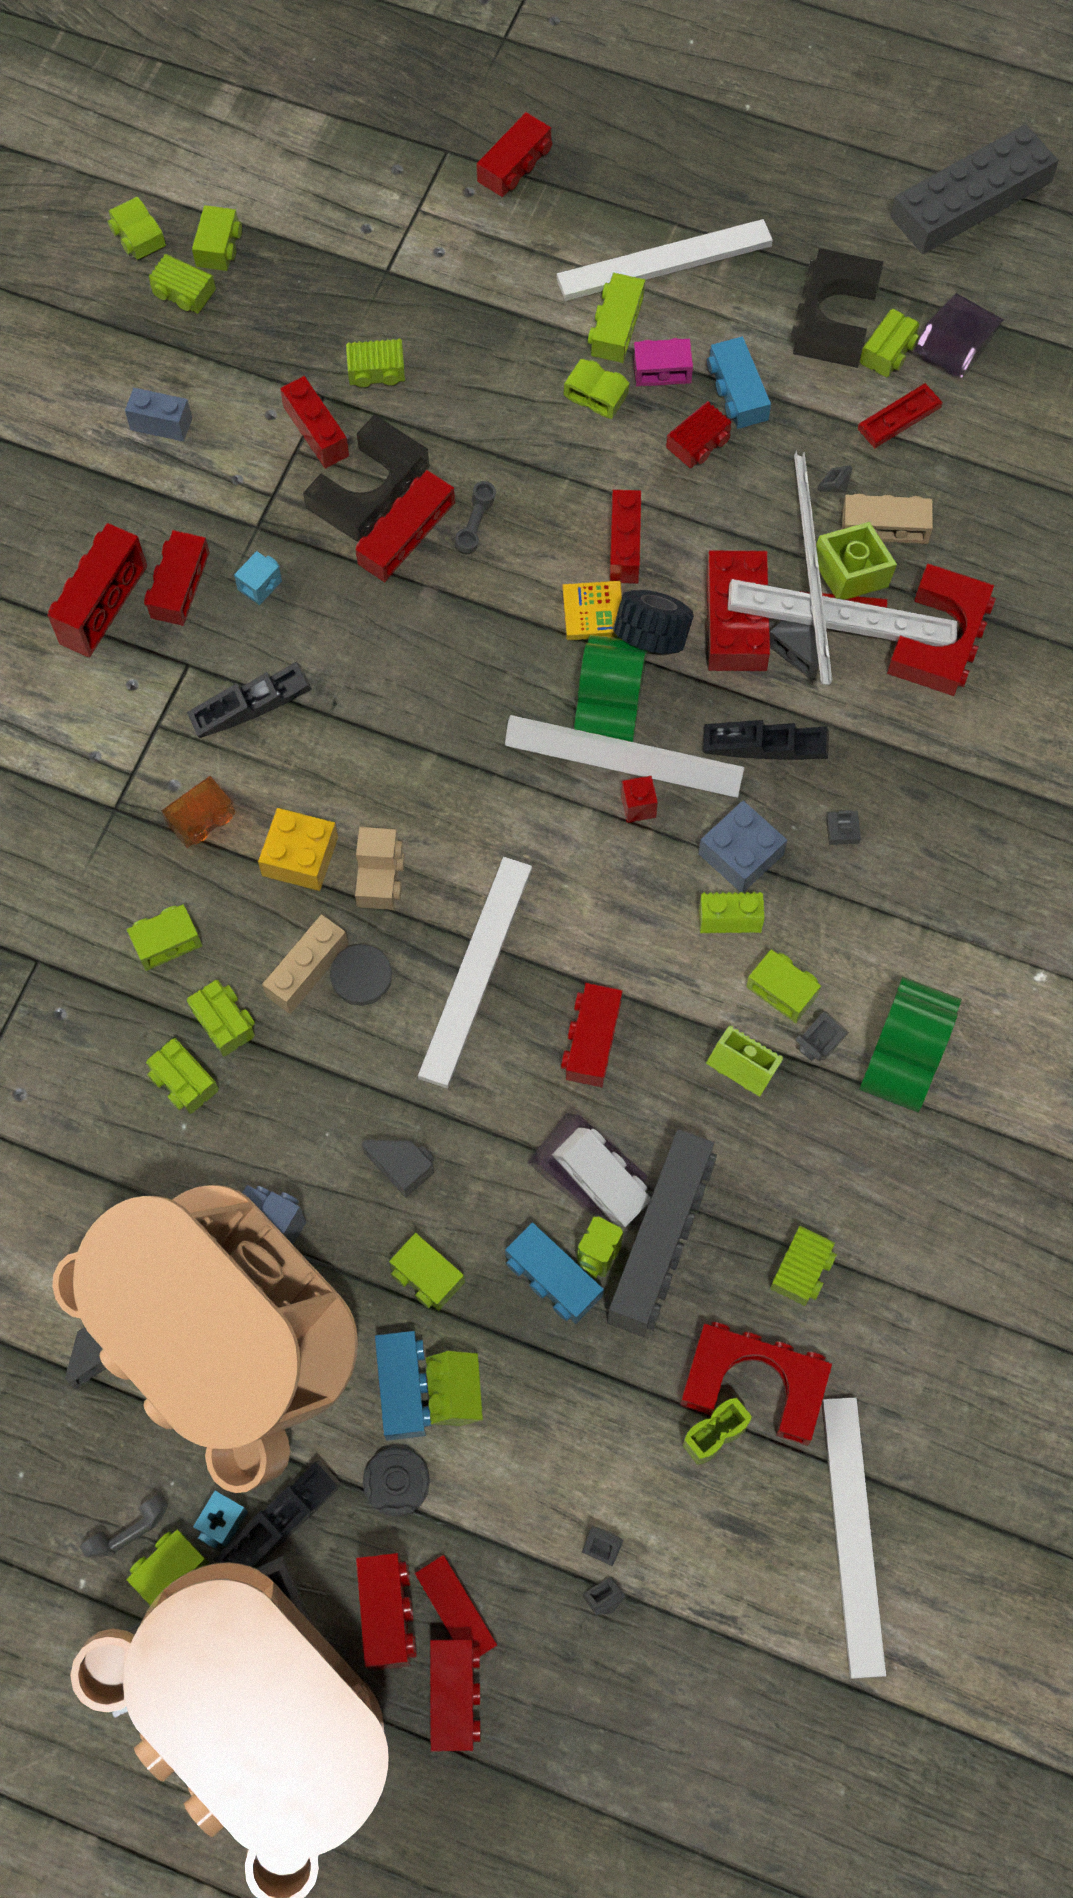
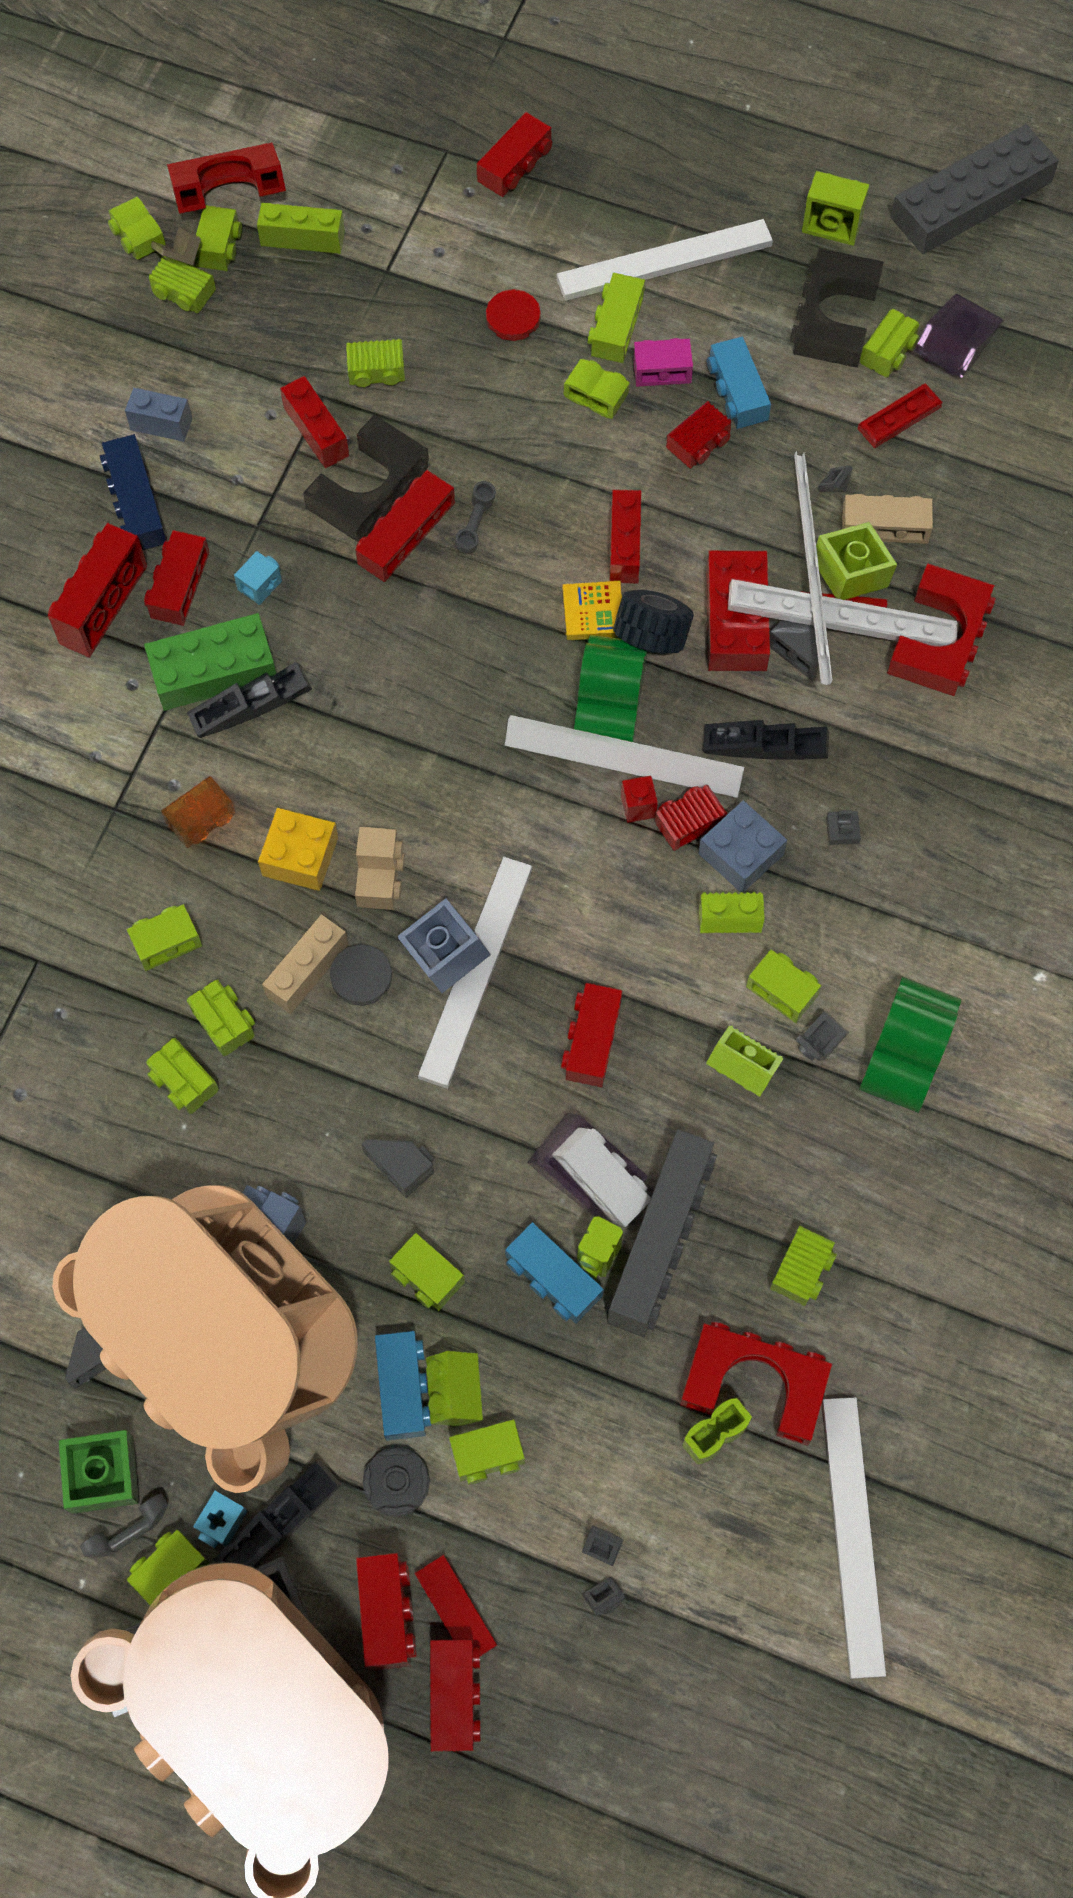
none -> bright green brick [59,1430,139,1514]
none -> dark blue brick [99,434,166,550]
none -> bright green brick [144,613,276,711]
none -> dark tan panel [151,227,201,265]
none -> red arch [167,142,286,214]
none -> lime brick [257,203,345,254]
none -> sand blue brick [397,898,491,993]
none -> lime brick [449,1419,525,1485]
none -> red tile [486,289,541,341]
none -> red brick [655,785,727,851]
none -> lime brick [802,171,869,246]

